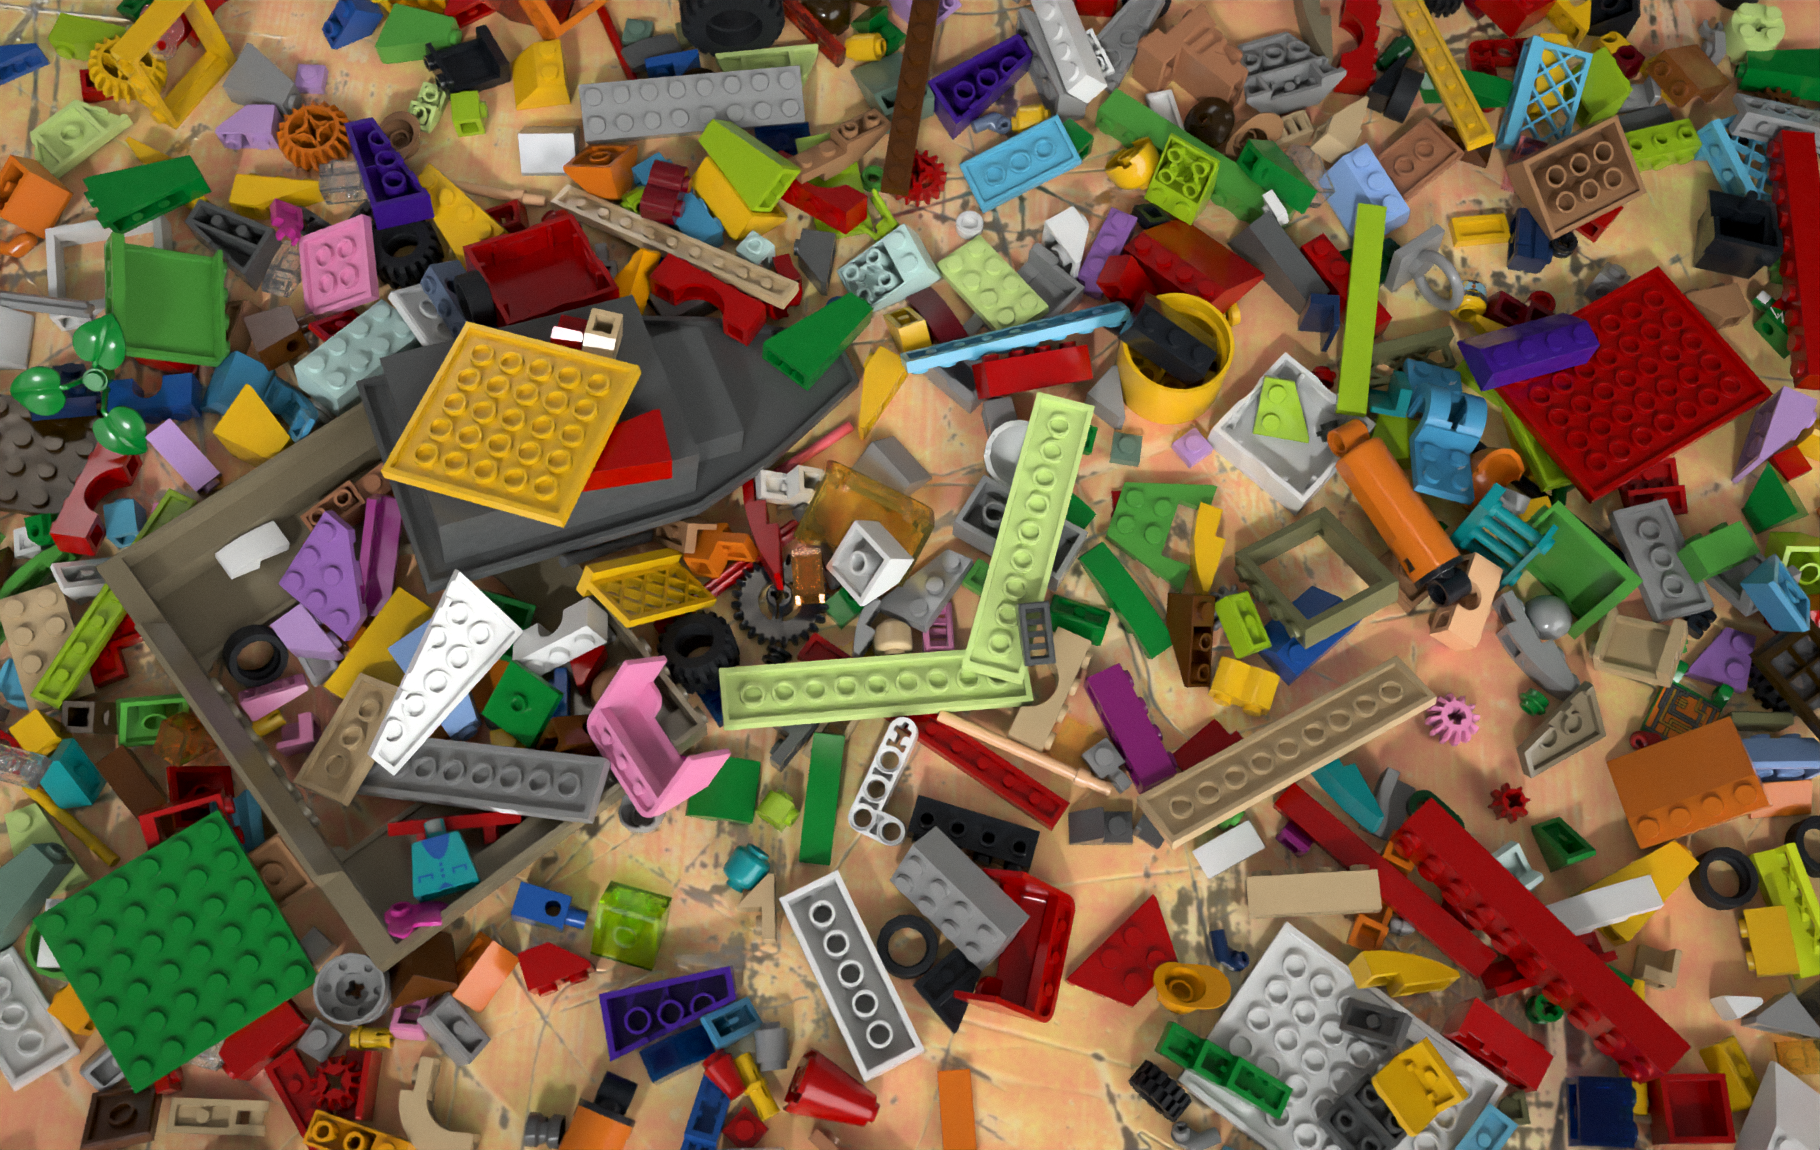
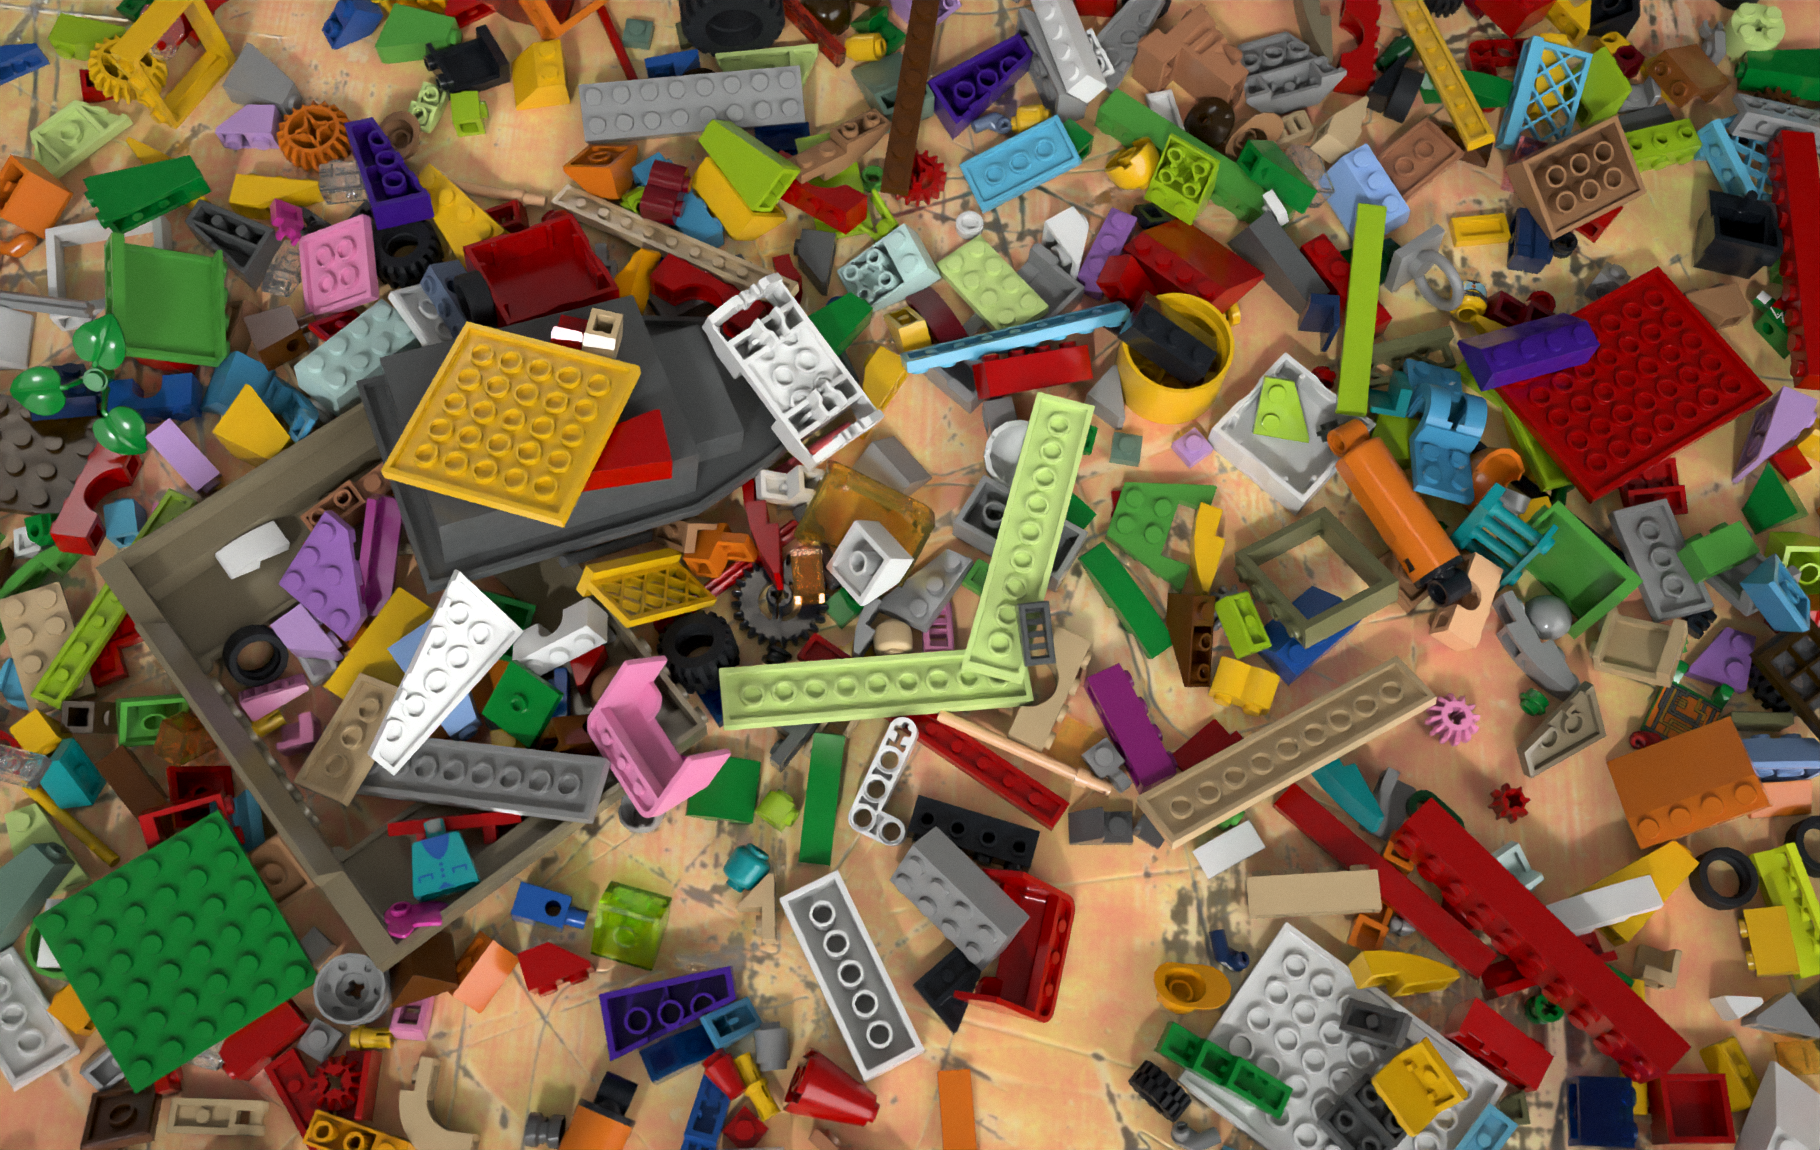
white slope [50,557,111,606] -> none
lavender plate [295,64,328,94] -> none
light grey slope [417,992,491,1066] -> none
slope [518,126,580,176] -> none
dark grey slope [621,33,683,72] -> none
light aqua bracket [736,230,776,270] -> none
black tyre [877,914,938,979] -> none
green slope [1050,594,1111,646] -> none
red wing [1065,895,1178,1008] -> none
magenta slope [1275,821,1313,858] -> none
green slope [1531,817,1596,873] -> none
none -> white piece [702,272,885,472]

